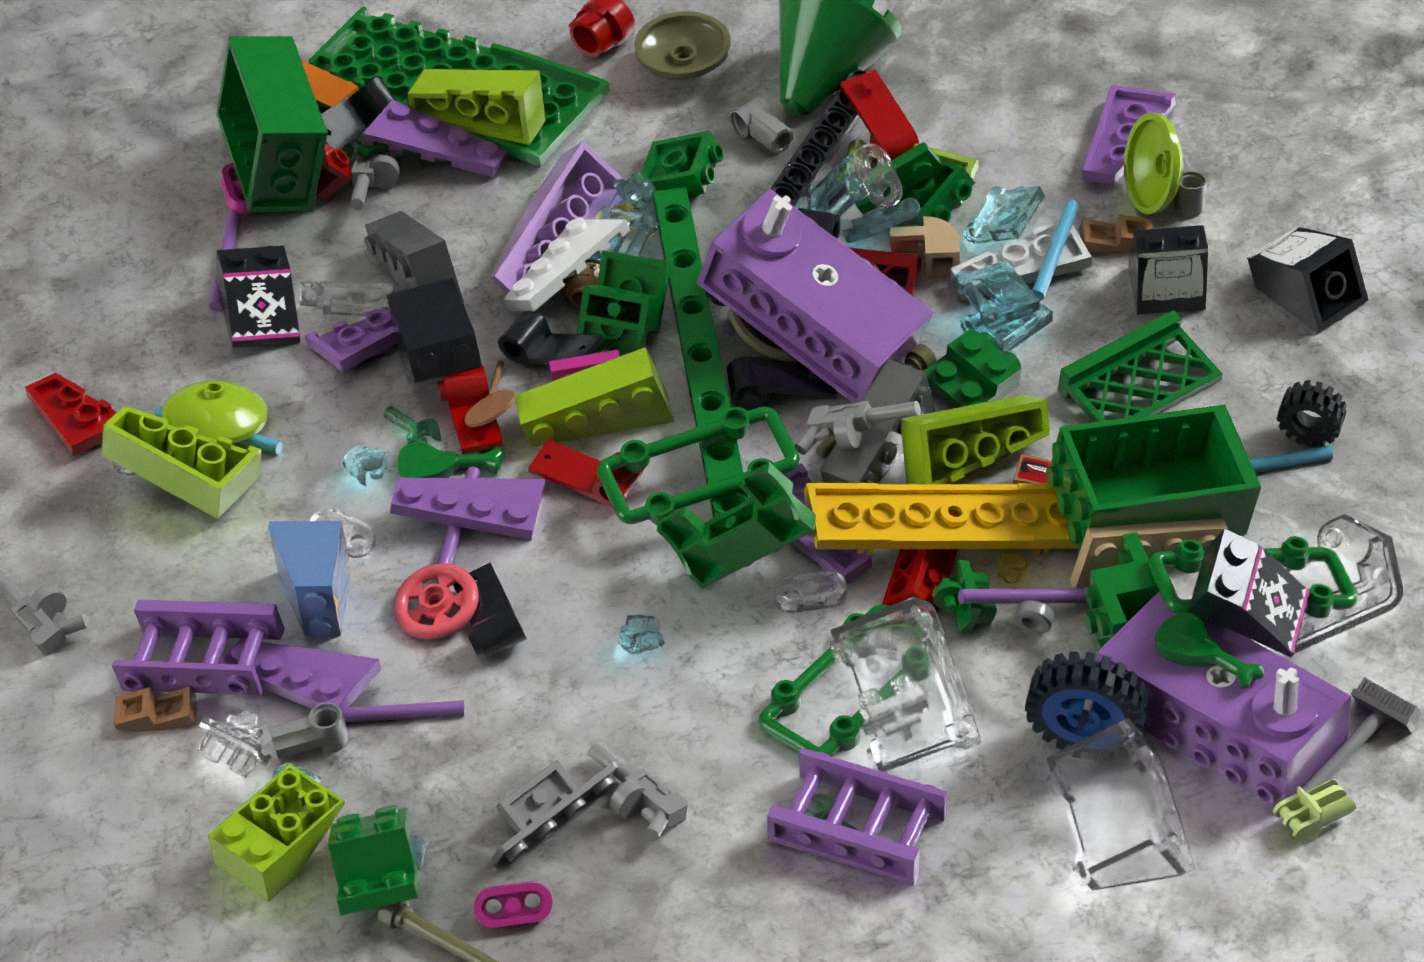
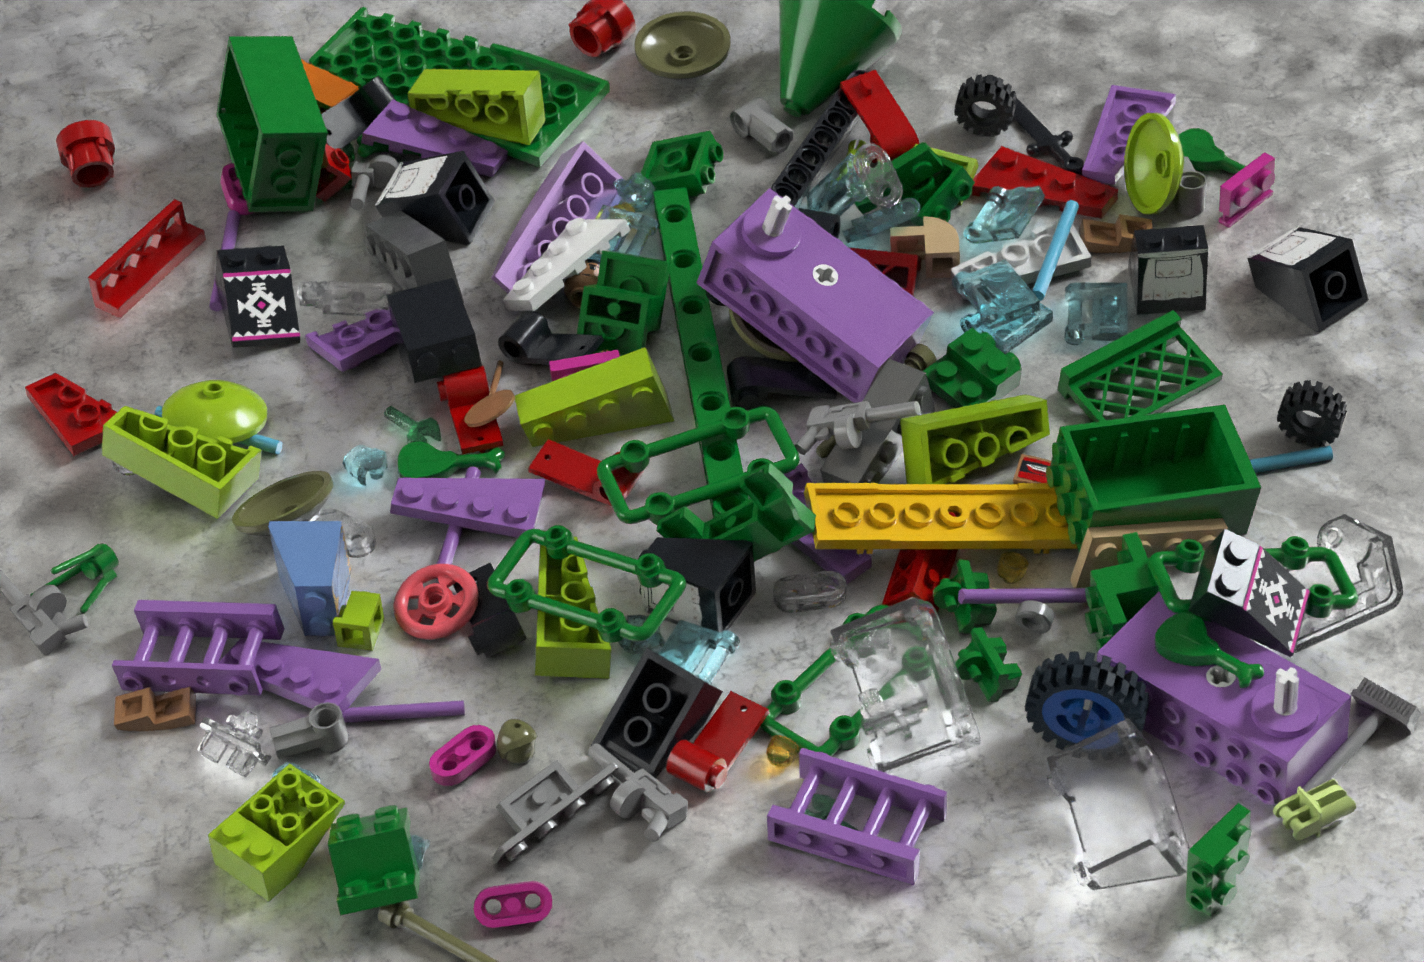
none -> green plant [30,543,119,614]
none -> red piece [56,120,115,188]
none -> red fence [88,199,206,319]
none -> olive dish [232,471,334,536]
none -> lime brick [333,591,384,651]
none -> black slope [375,151,495,245]
none -> dark pink plate [429,725,497,786]
none -> green bar [487,525,686,643]
none -> olive piece [497,719,538,764]
none -> lime wedge [535,537,612,679]
none -> black slope [590,648,723,779]
none -> black slope [638,537,756,642]
none -> clear light blue plate [658,620,741,684]
none -> red door [666,691,770,793]
none -> clear yellow hinge [766,735,799,768]
none -> black tyre [954,74,1017,137]
none -> green hips [954,627,1022,702]
none -> red wing [971,146,1118,219]
none -> black sword [983,76,1084,175]
none -> clear light blue plate [1064,282,1127,345]
none -> green piece [1178,128,1246,175]
none -> green plate [1186,803,1252,917]
none -> dark pink plate [1219,152,1275,228]

